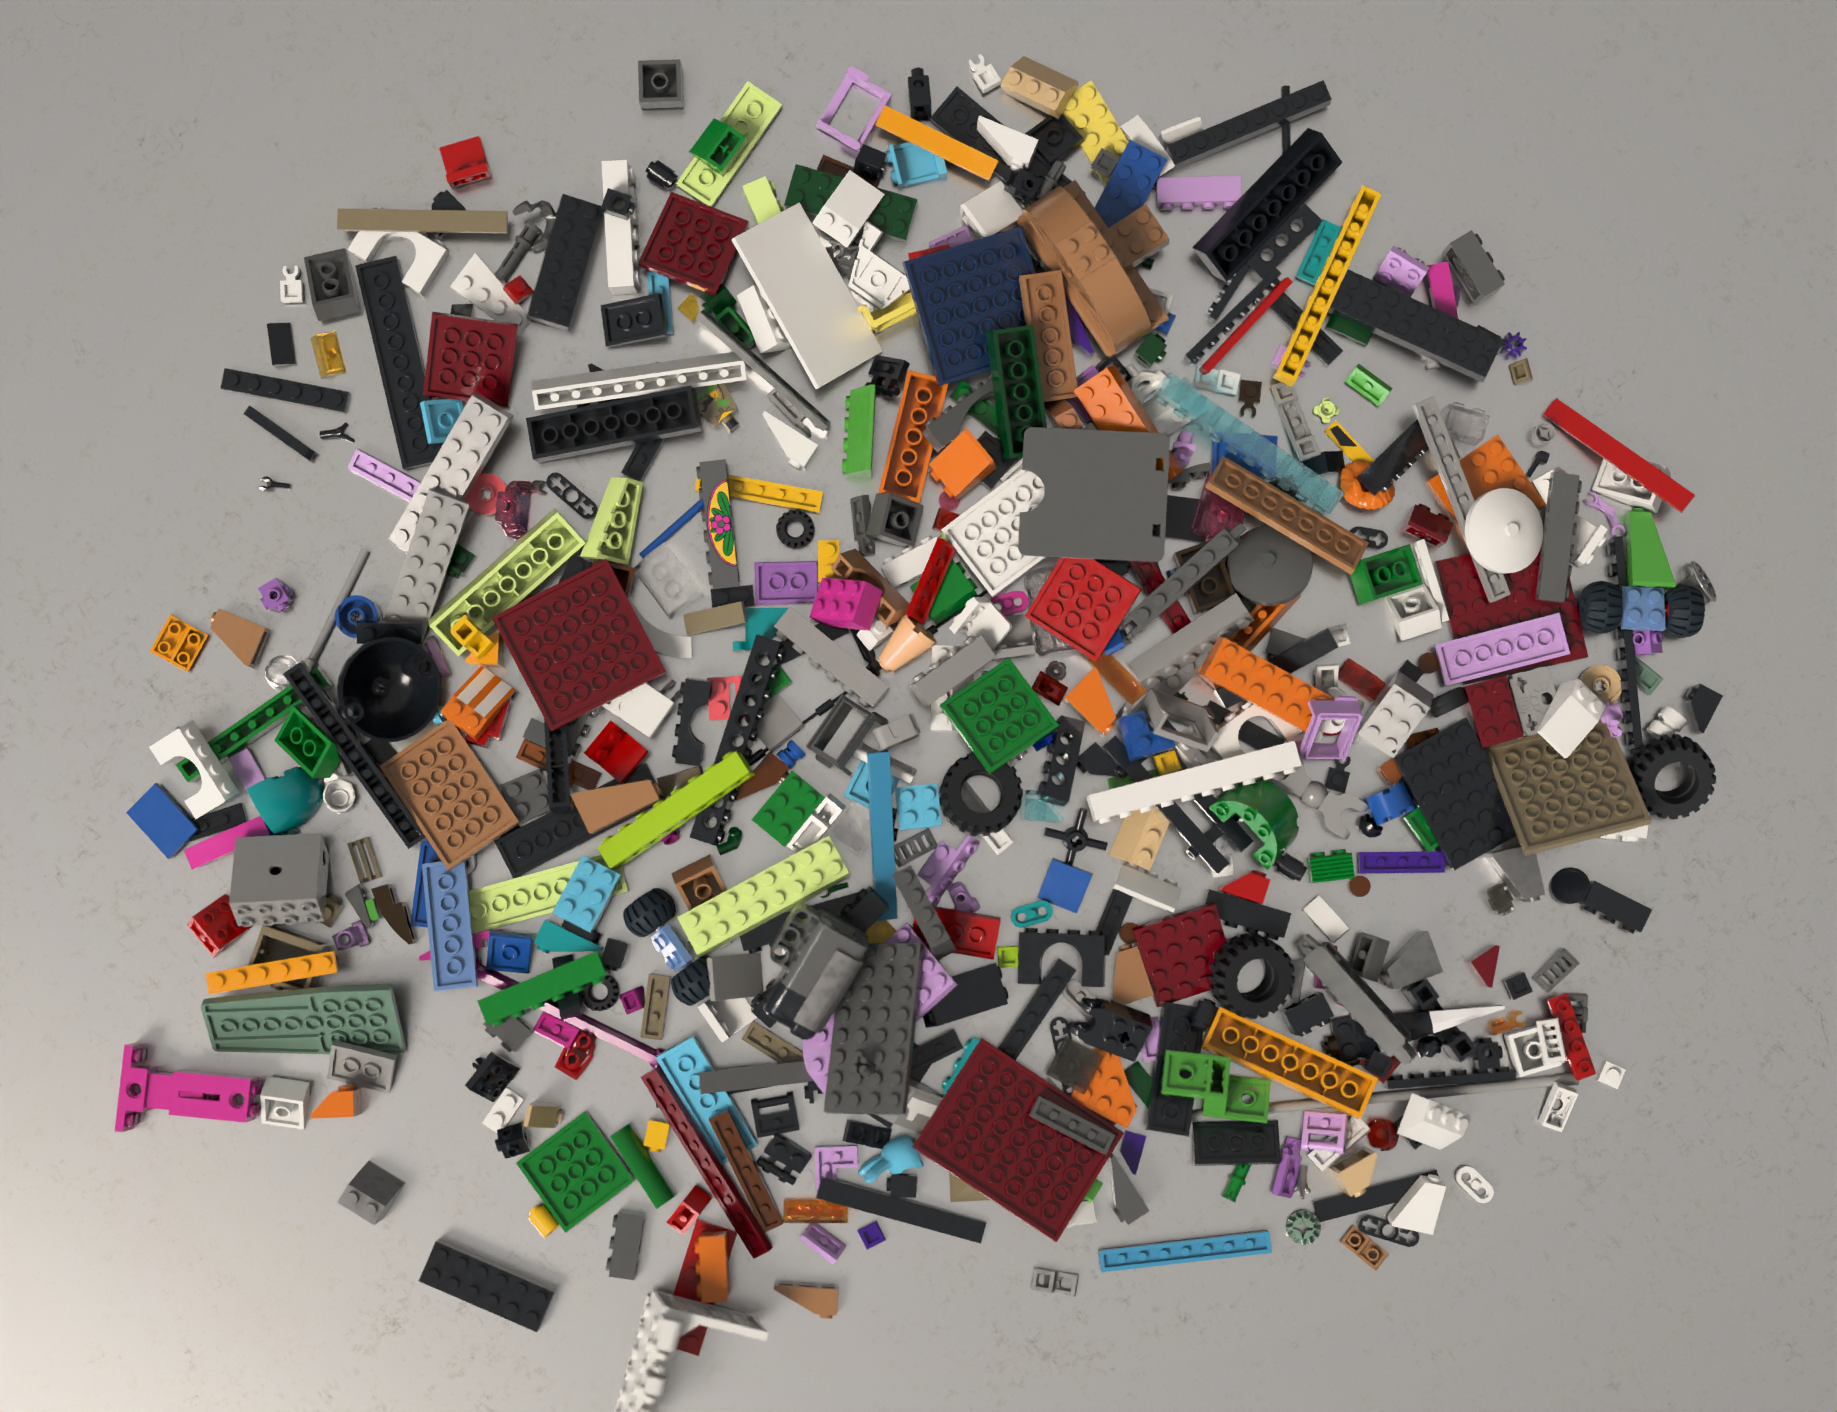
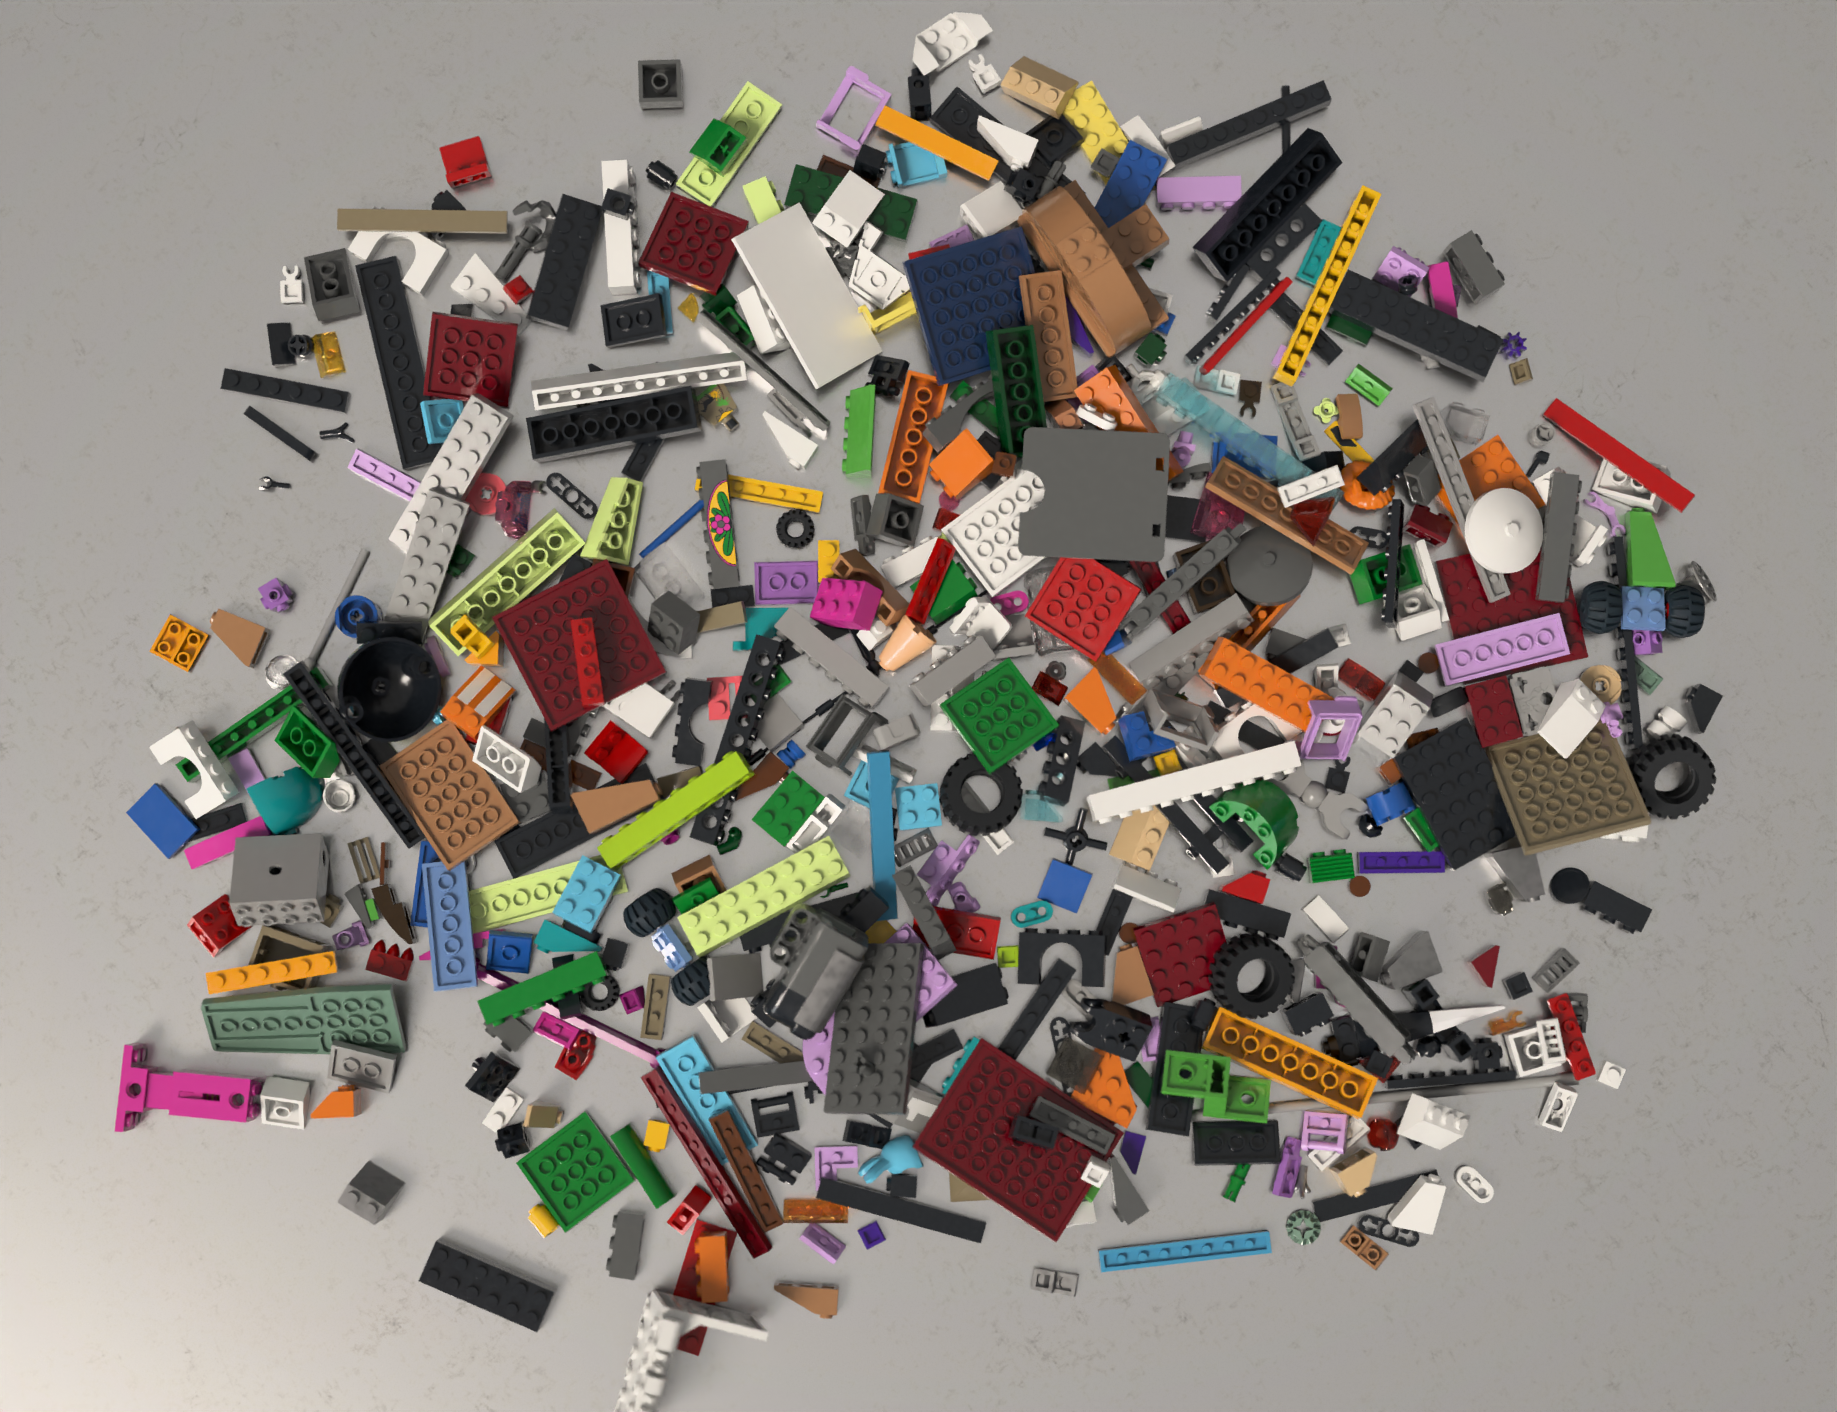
none -> black wheel [288,334,314,356]
none -> red plate [365,939,414,981]
none -> reddish brown piece [380,842,390,885]
none -> white slope [472,725,542,793]
none -> red brick [571,617,605,708]
none -> dark grey brick [647,590,700,655]
none -> green plate [672,877,719,915]
none -> white piece [912,12,993,76]
none -> reddish brown bracket [992,452,1017,479]
none -> black brick [1008,1115,1059,1150]
none -> white plate [1076,403,1118,431]
none -> white slope [1081,1156,1110,1188]
none -> white tile [1277,465,1345,508]
none -> clear red slope [1290,497,1335,547]
none -> medium nougat slope [1335,394,1363,439]
none -> black plate [1381,499,1405,628]
none -> black bush [1398,276,1418,295]
none -> dark grey brick [1403,455,1441,506]

